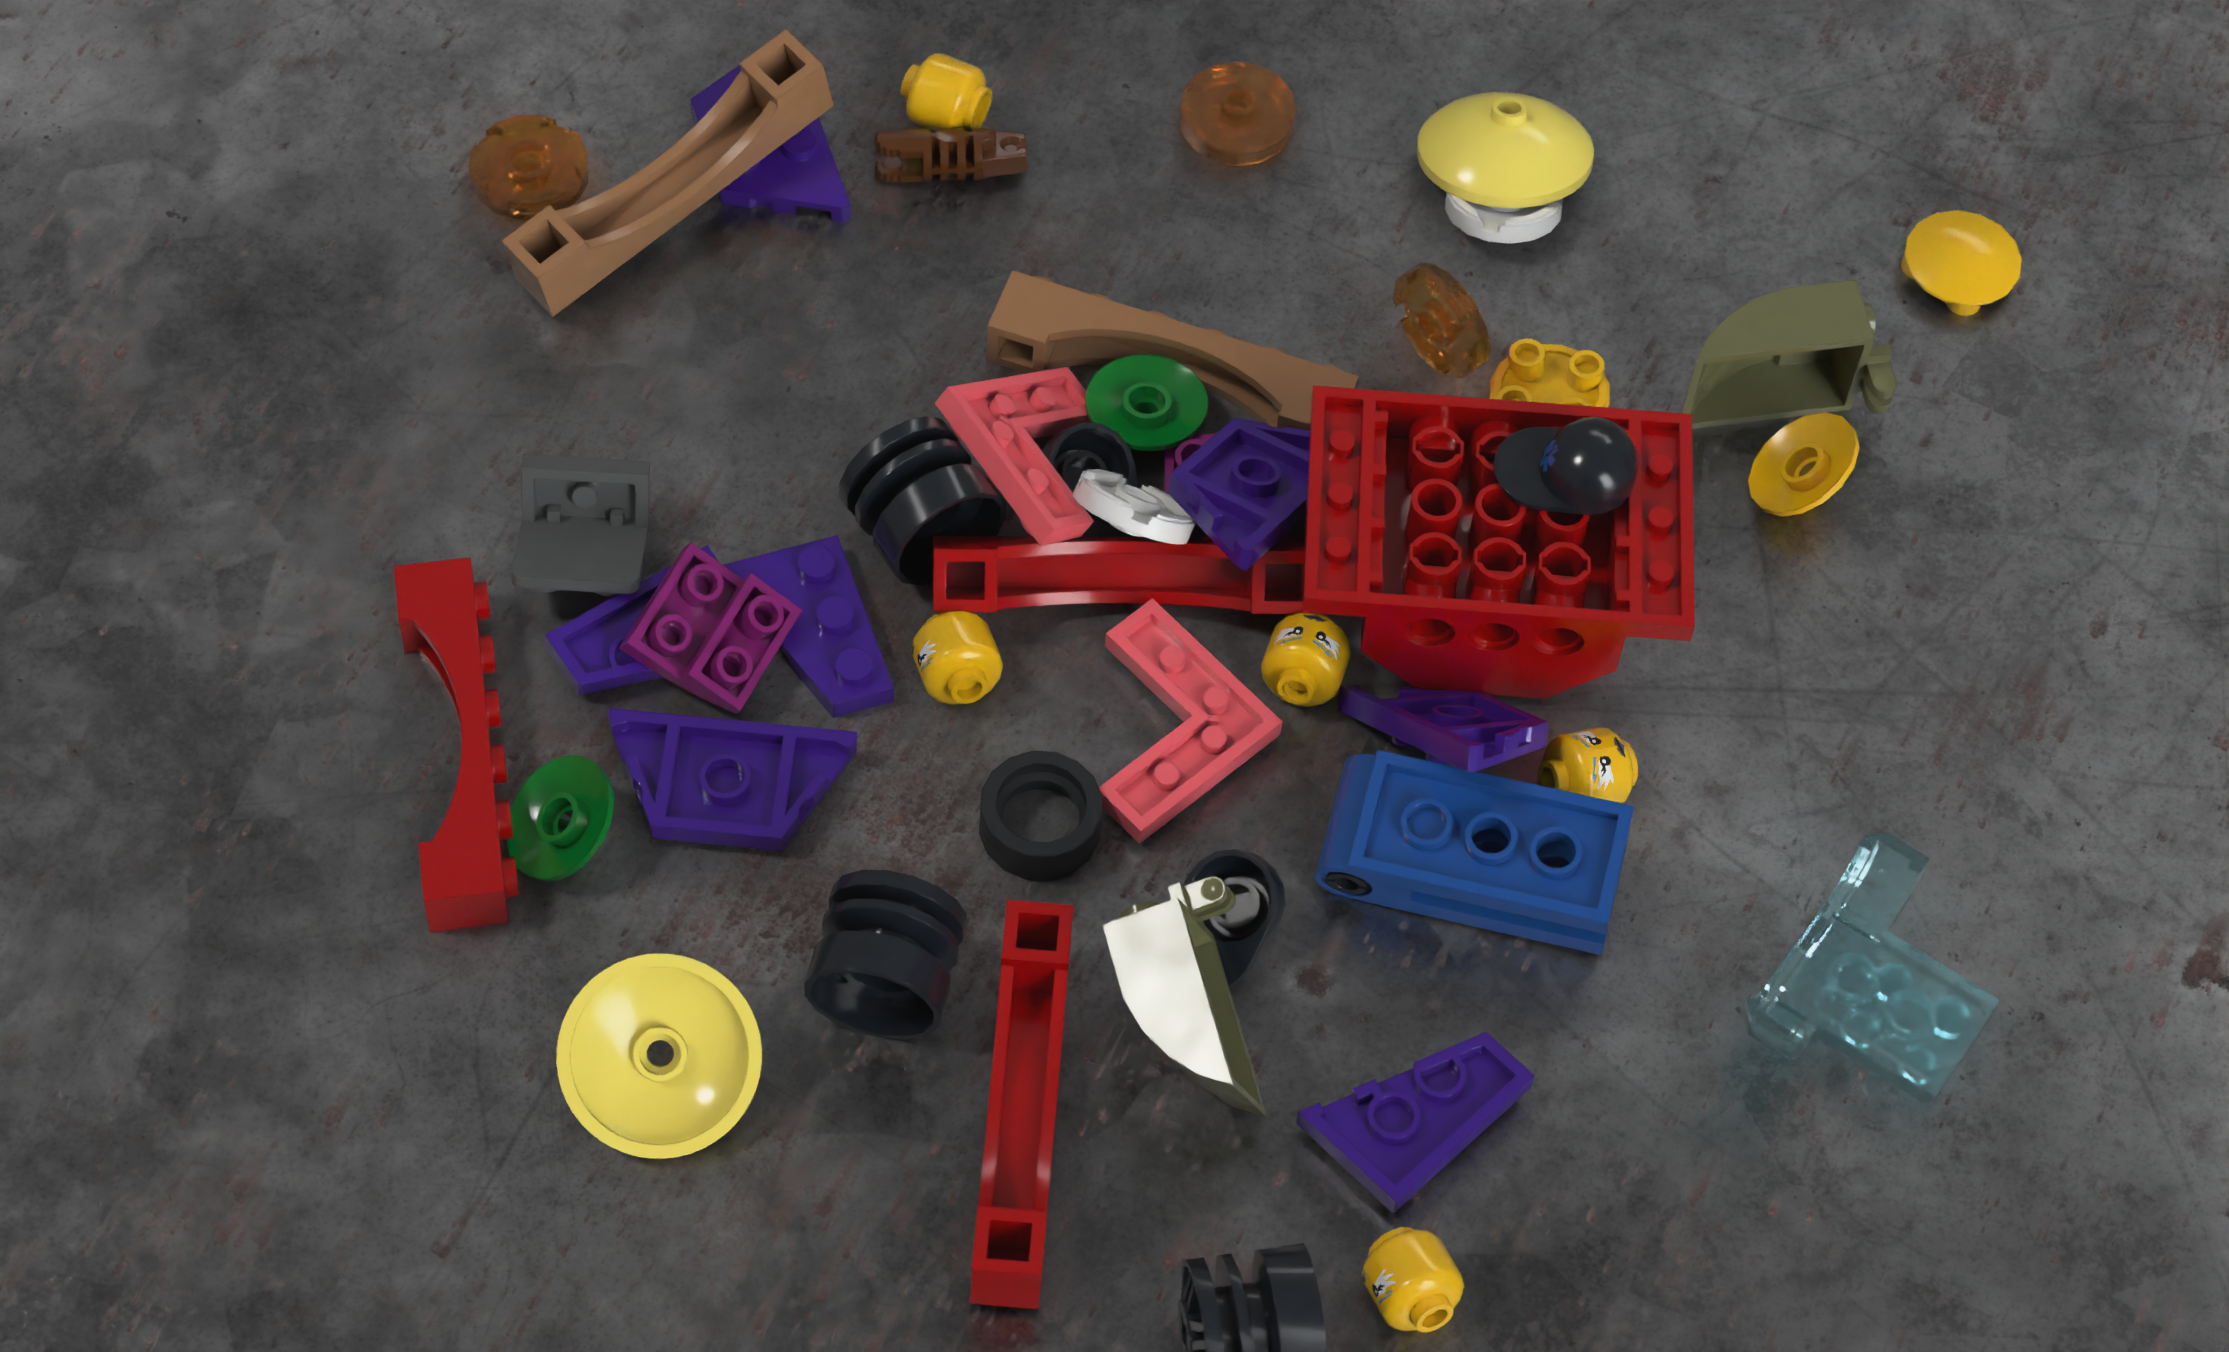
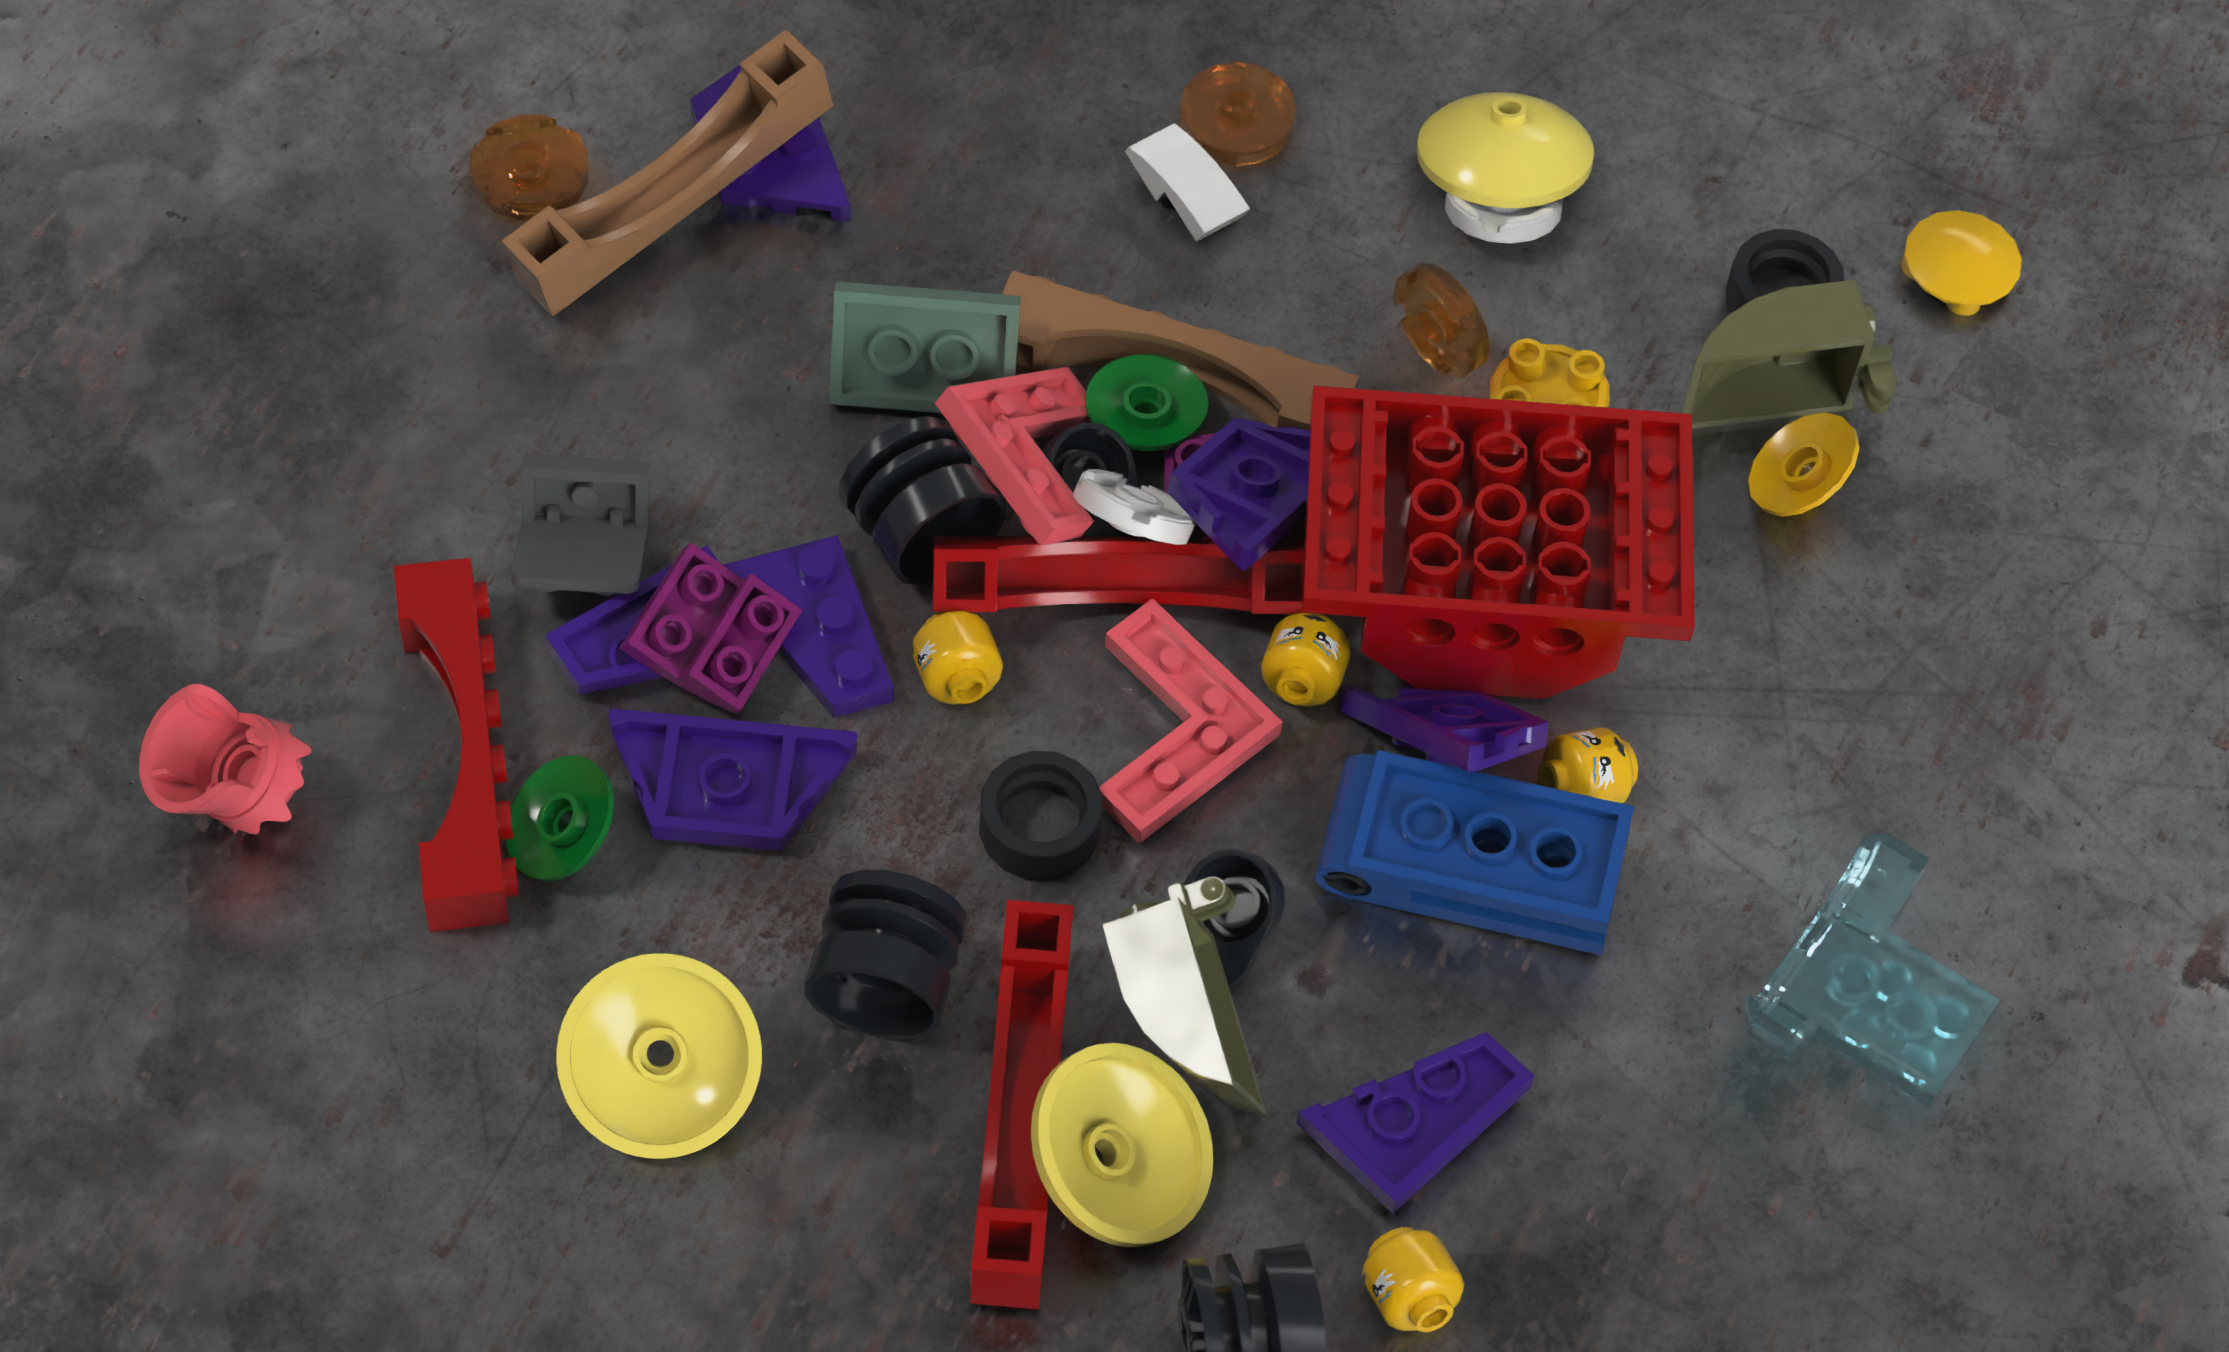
reddish brown hinge [875,127,1027,182] -> none
yellow head [900,53,992,133] -> none
black cap [1493,417,1639,515] -> none
none -> coral hat [139,684,311,834]
none -> sand green plate [829,281,1021,413]
none -> light yellow dish [1031,1043,1213,1247]
none -> white slope [1125,123,1250,242]
none -> black tyre [1726,229,1845,313]

